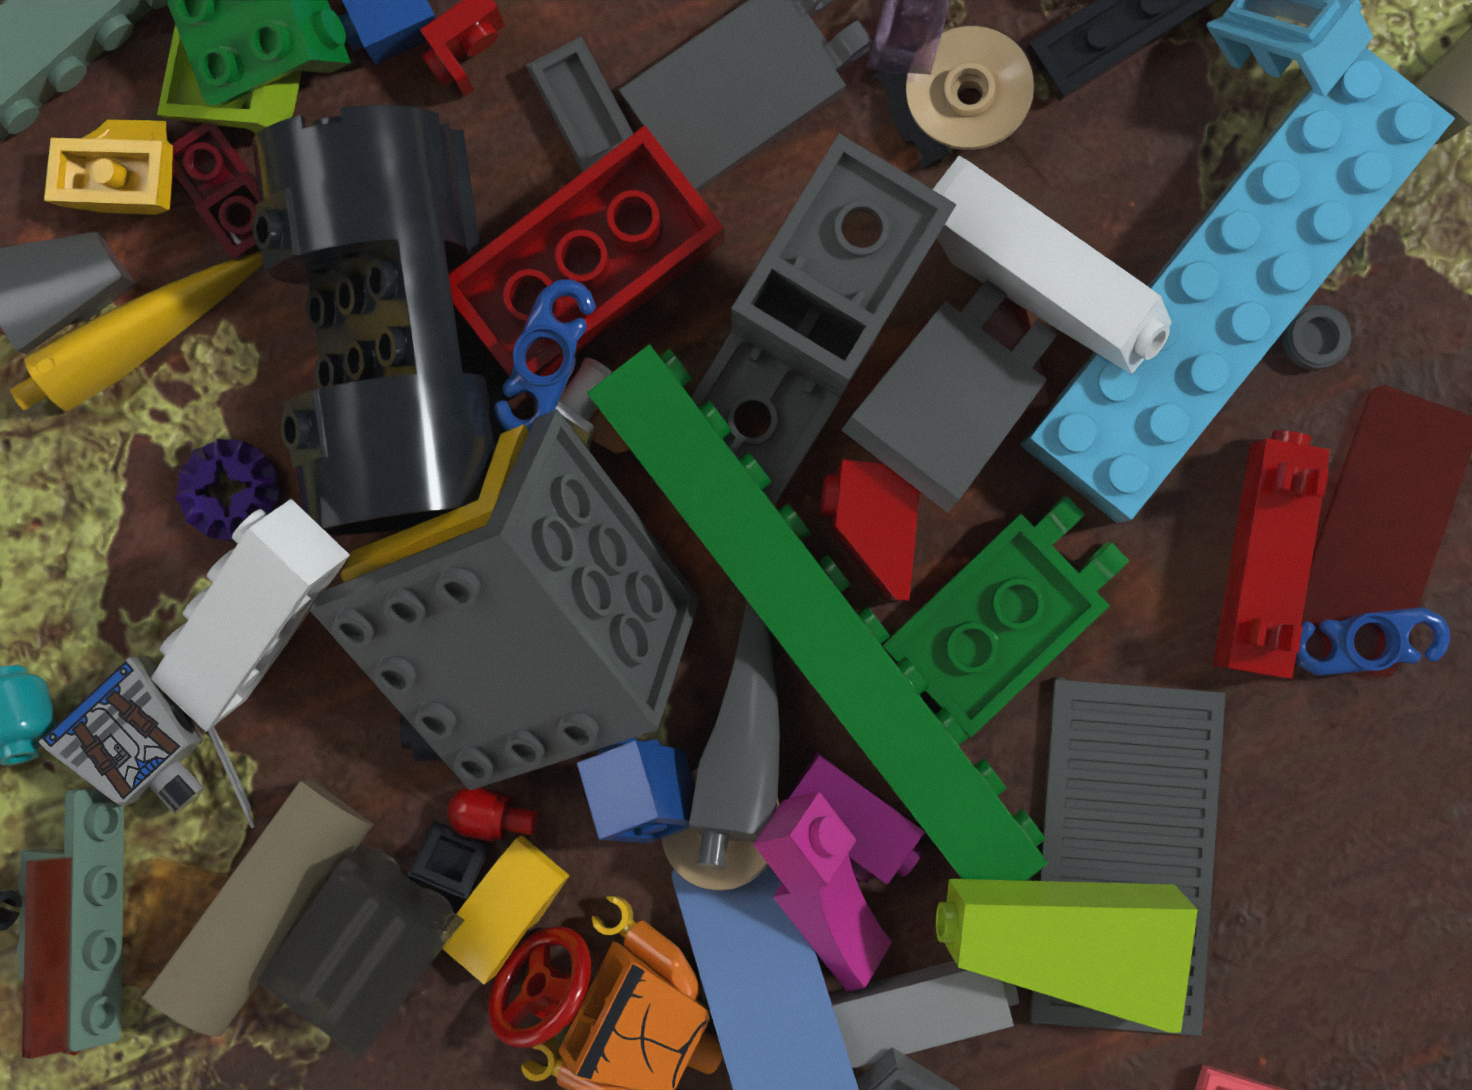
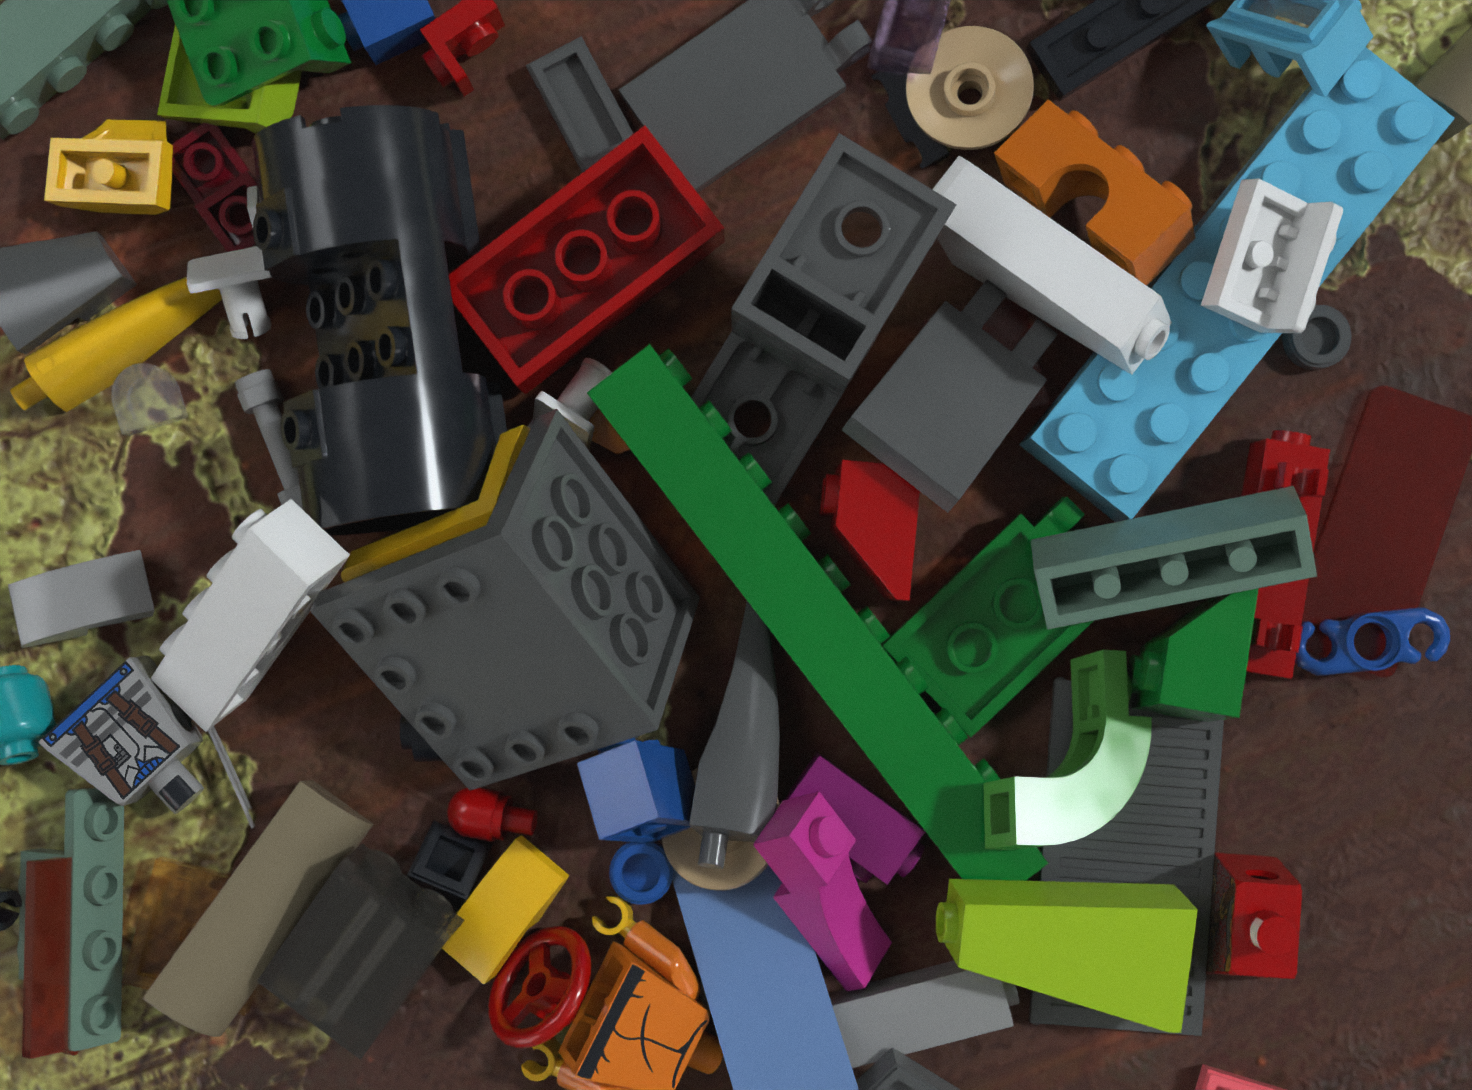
dark purple gear [175,439,279,540] -> none
blue piece [493,279,596,432] -> none
none -> light grey slope [8,550,154,648]
none -> clear tile [111,363,188,436]
none -> white bracket [187,186,272,339]
none -> light grey bar [235,369,303,510]
none -> blue tile [609,841,674,905]
none -> bright green arch [983,650,1152,850]
none -> orange arch [994,99,1196,286]
none -> sand green brick [1031,486,1317,630]
none -> green slope [1127,588,1259,722]
none -> white bracket [1201,178,1343,333]
none -> red torso [1206,852,1302,979]

